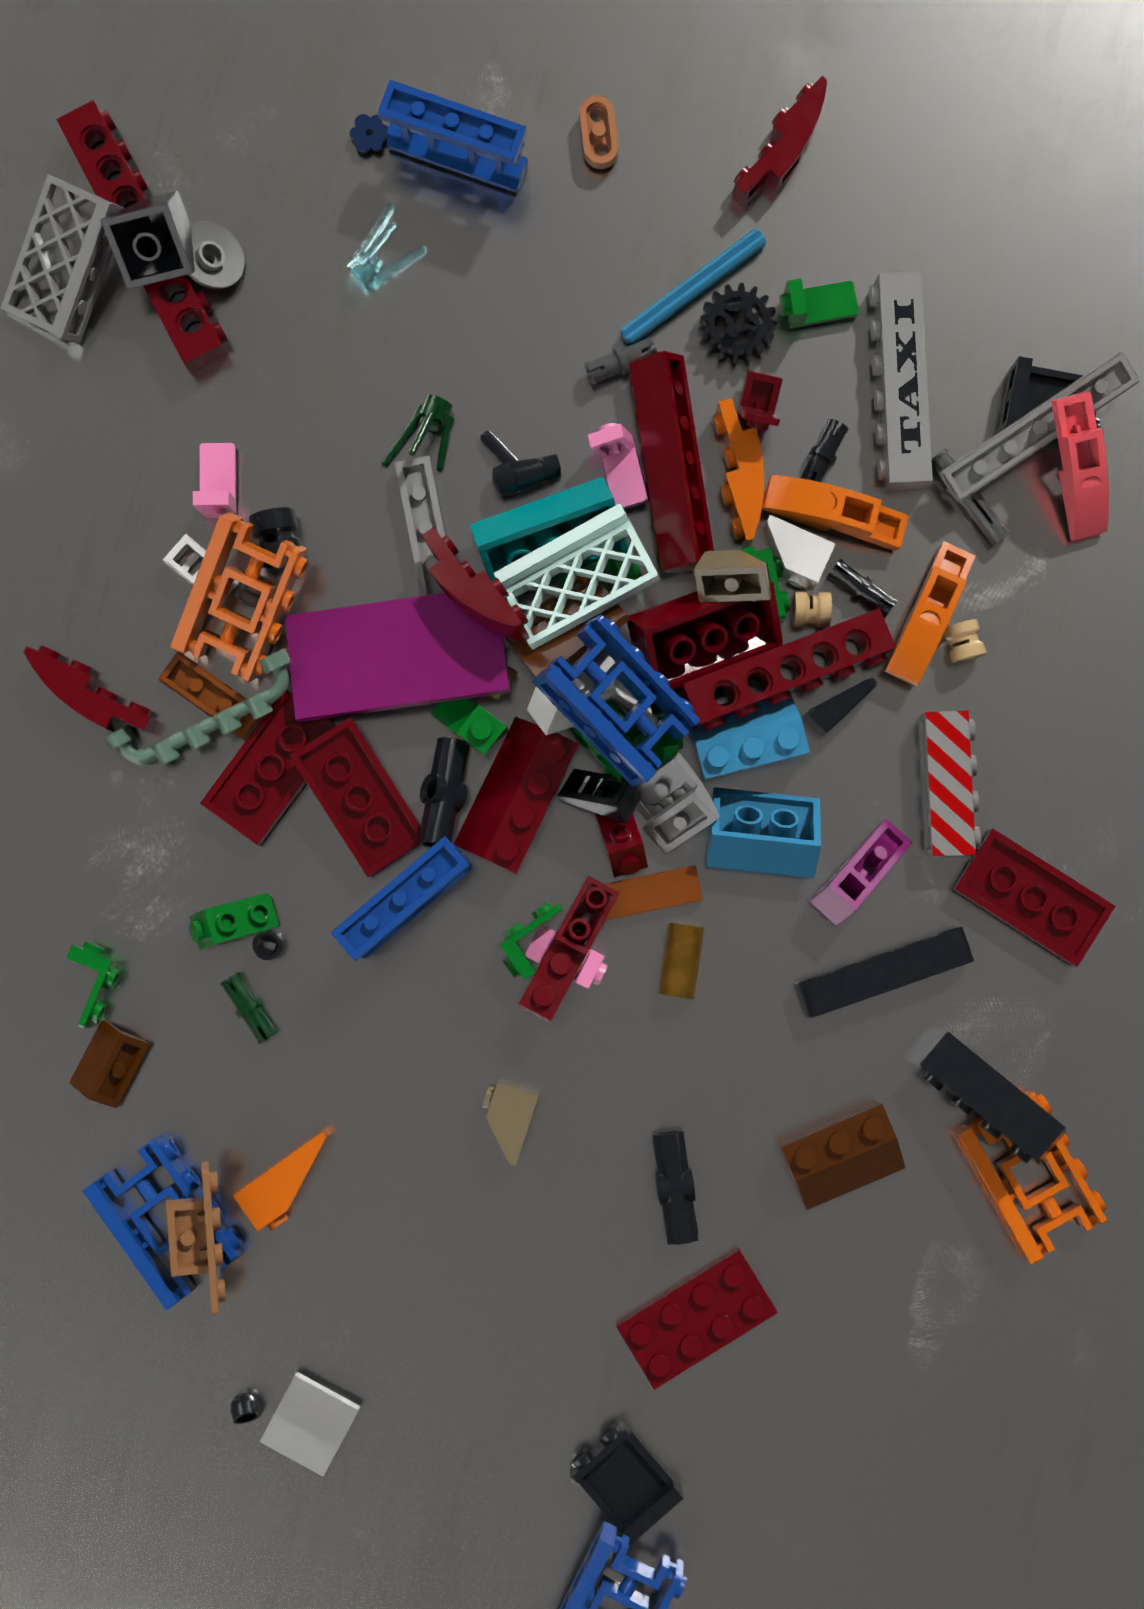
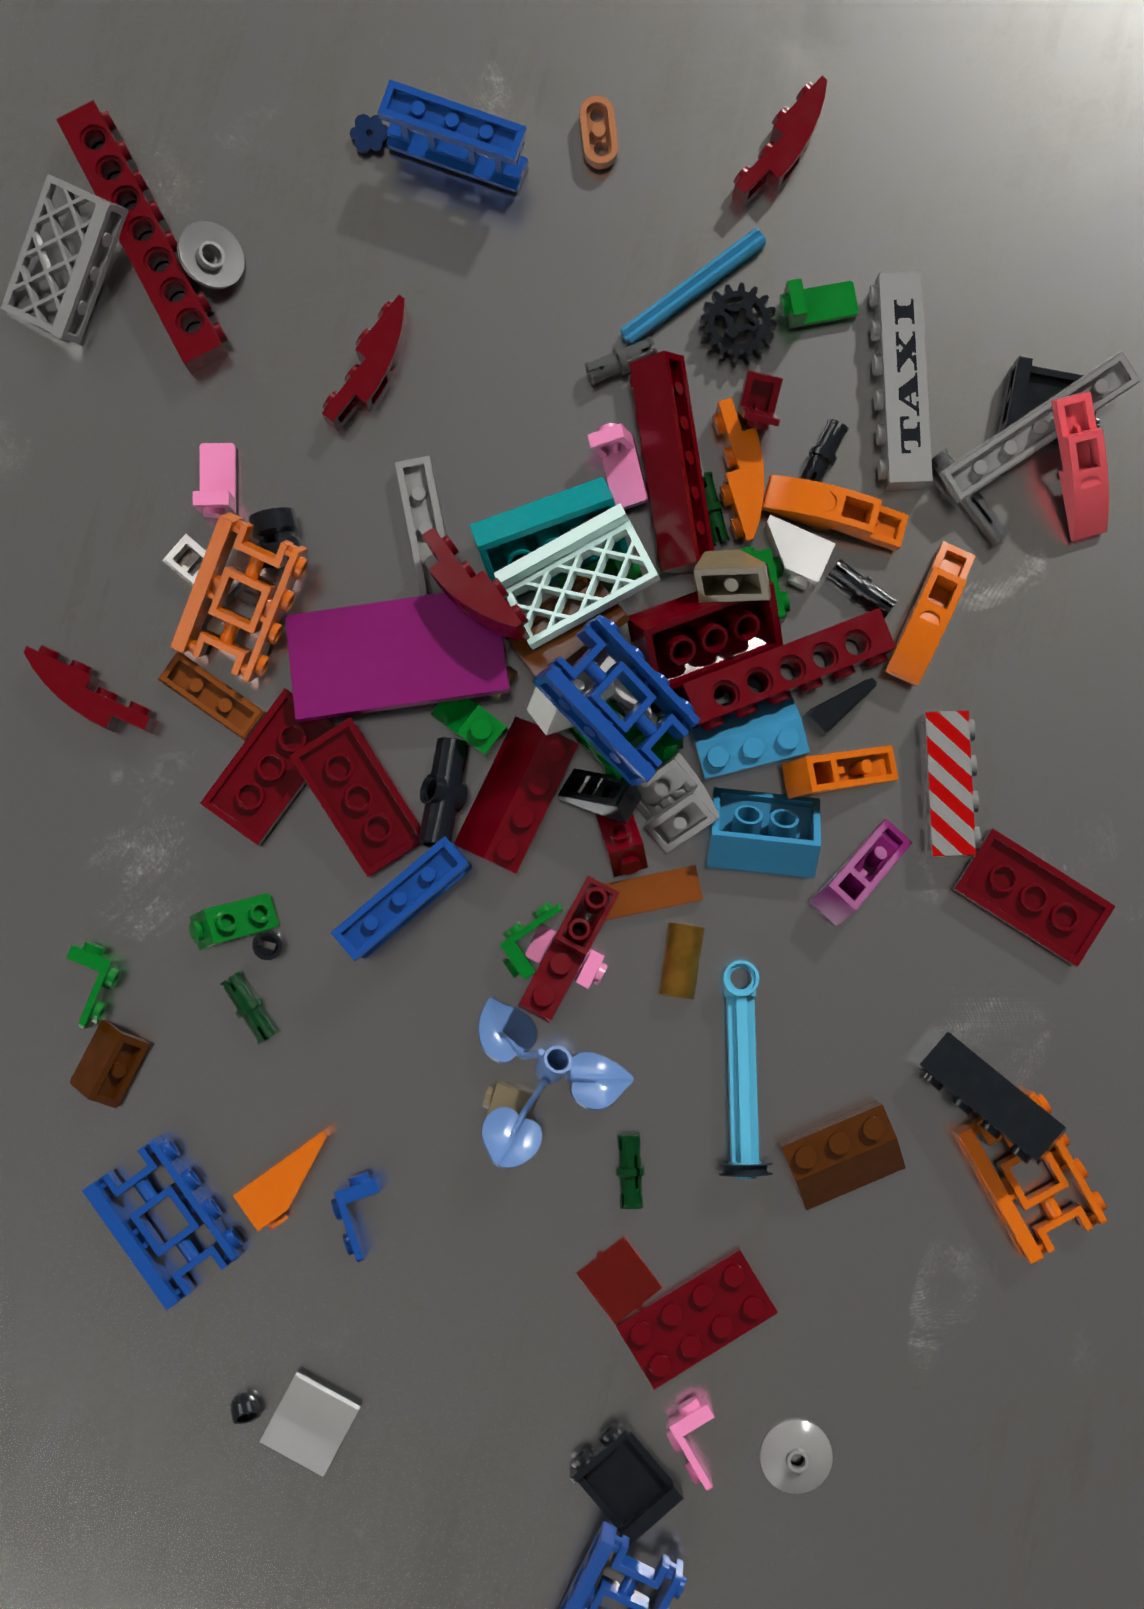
black slope [100,190,195,289] -> none
sand green bar [104,648,291,765] -> none
medium nougat bracket [166,1161,226,1315] -> none
clear light blue plant [346,203,427,286] -> none
dark green plant [381,394,455,471] -> none
black piece [480,430,561,495] -> none
black piece [653,1130,698,1245] -> none
tan wheel [792,591,832,628] -> none
black beam [796,926,975,1018] -> none
tan wheel [944,619,987,664] -> none
none -> dark red slope [322,295,408,430]
none -> blue bracket [331,1171,384,1262]
none -> medium blue plant [478,998,634,1169]
none -> clear red piece [576,1236,662,1324]
none -> dark green pin [616,1133,645,1209]
none -> bright pink bracket [666,1396,715,1491]
none -> dark green pin [703,472,730,547]
none -> medium azure piece [718,960,773,1179]
none -> light grey dish [759,1419,833,1494]
none -> orange slope [781,745,899,799]

